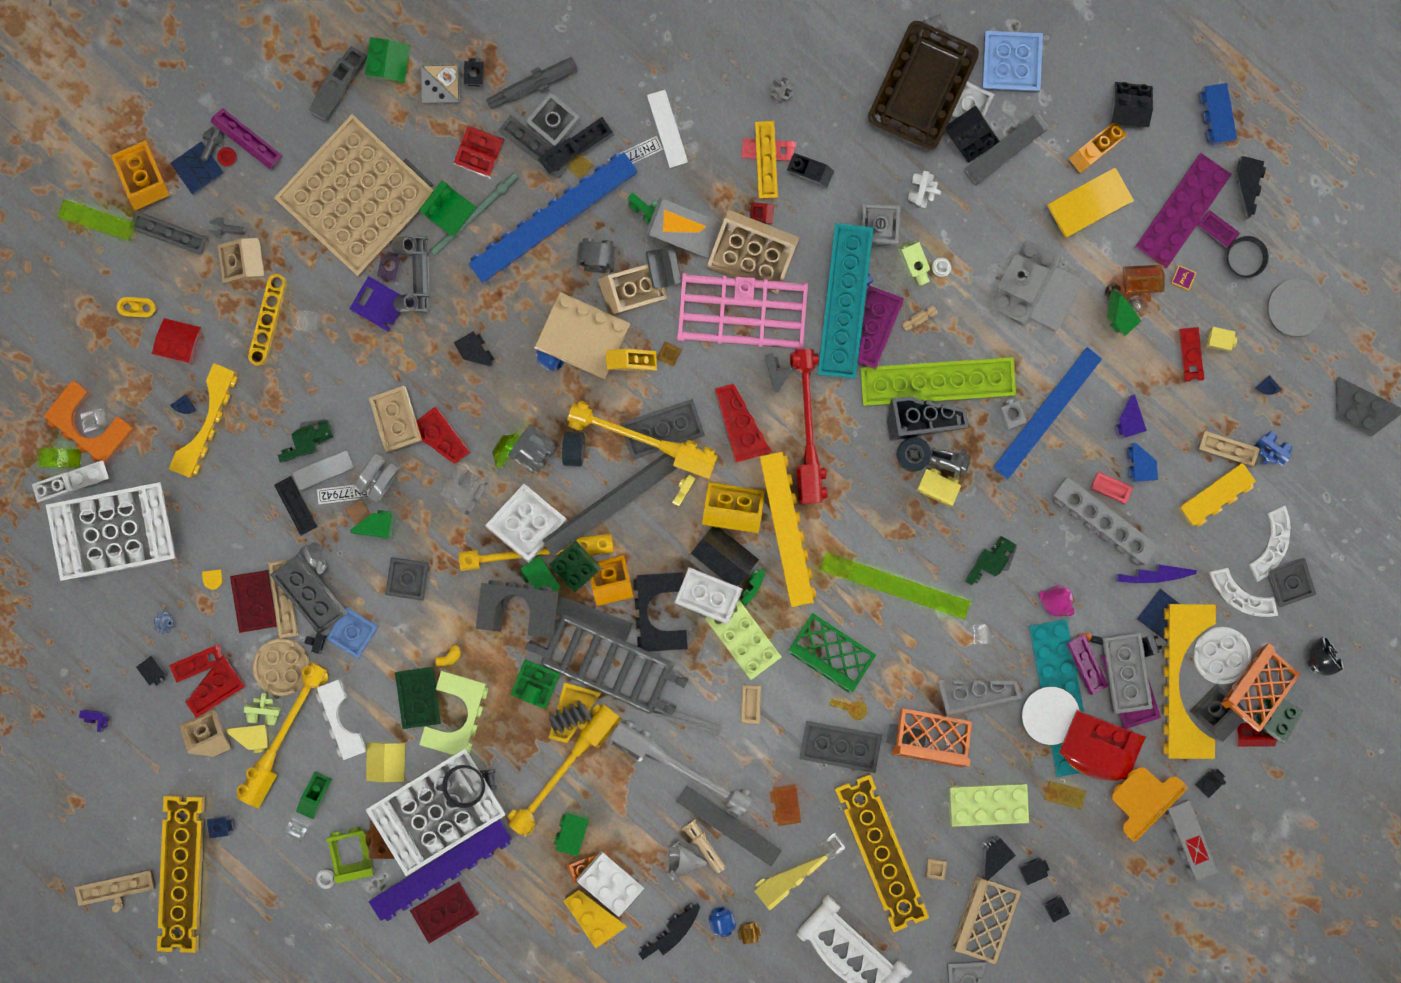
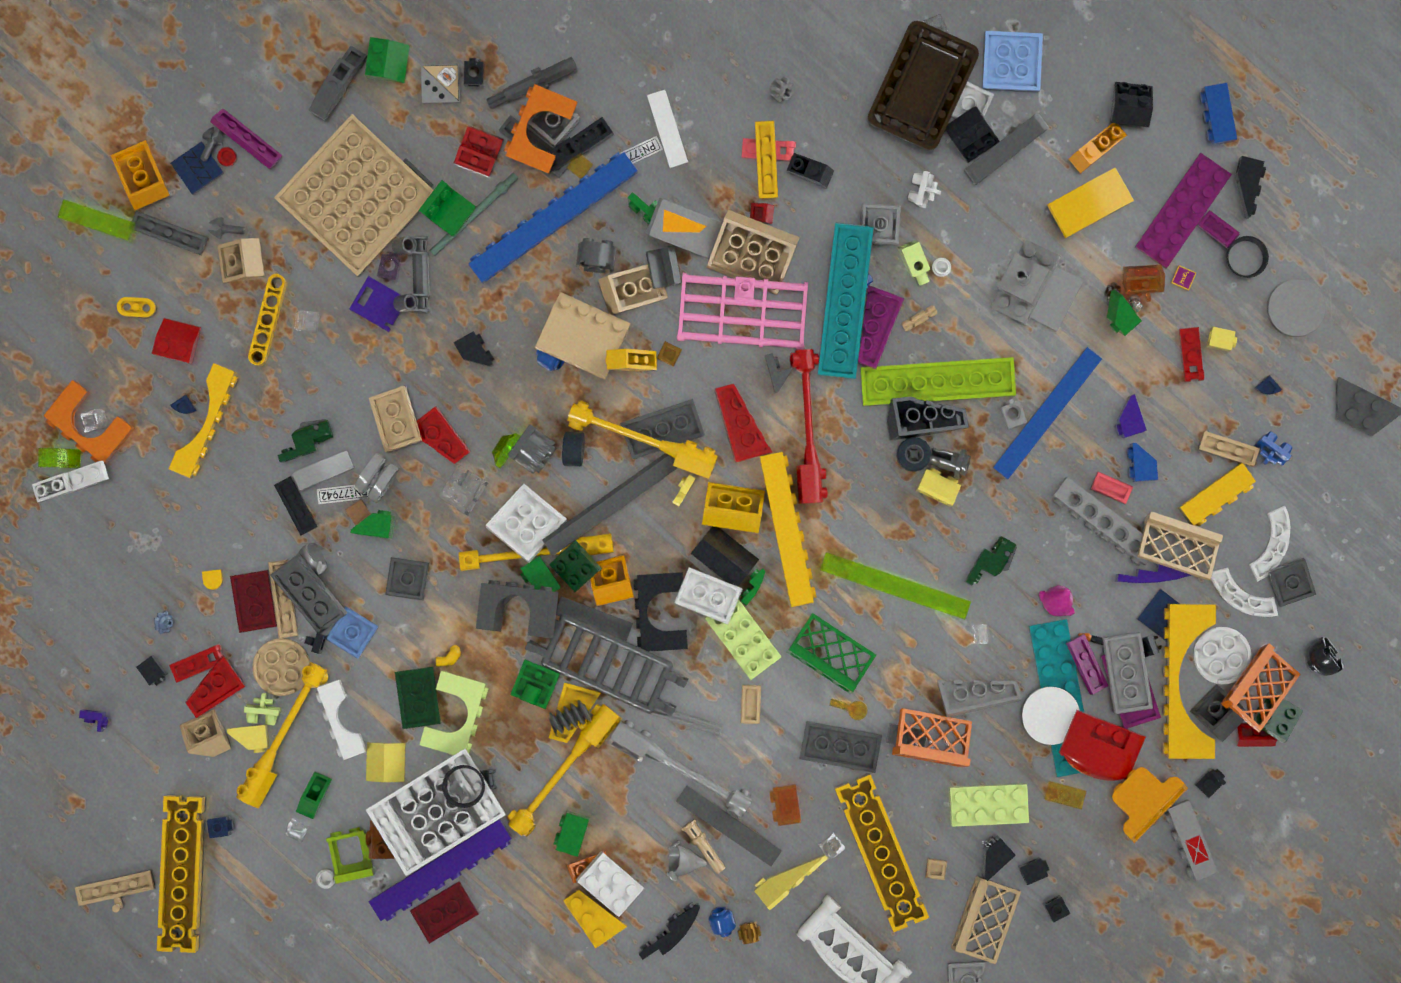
white wedge [46,482,176,581] -> none
none -> orange arch [504,84,578,174]
none -> tan fence [1137,511,1223,581]

